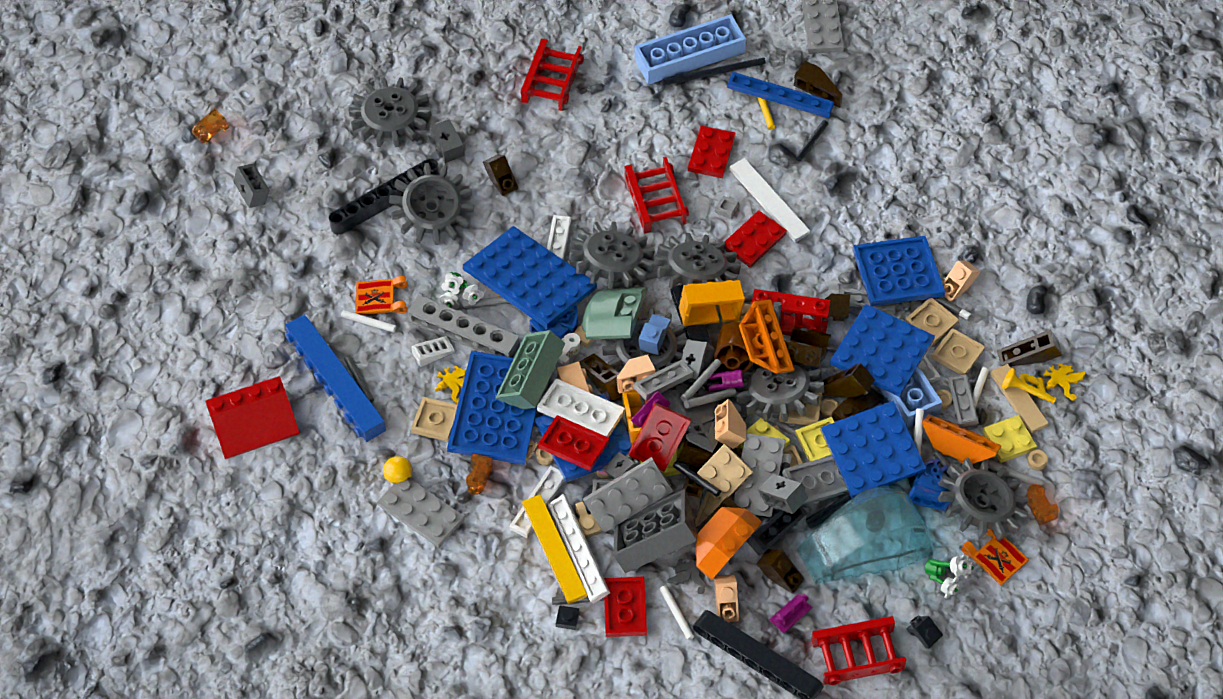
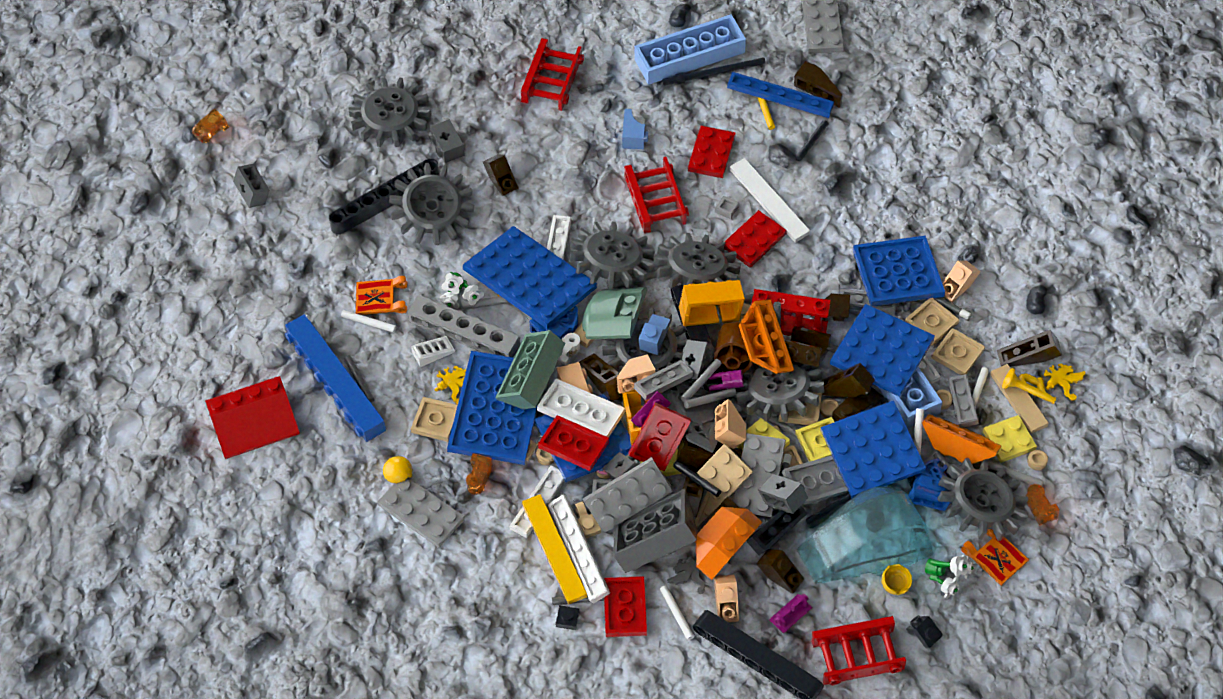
none -> medium blue arch [622,109,648,149]
none -> yellow hair [881,564,912,595]

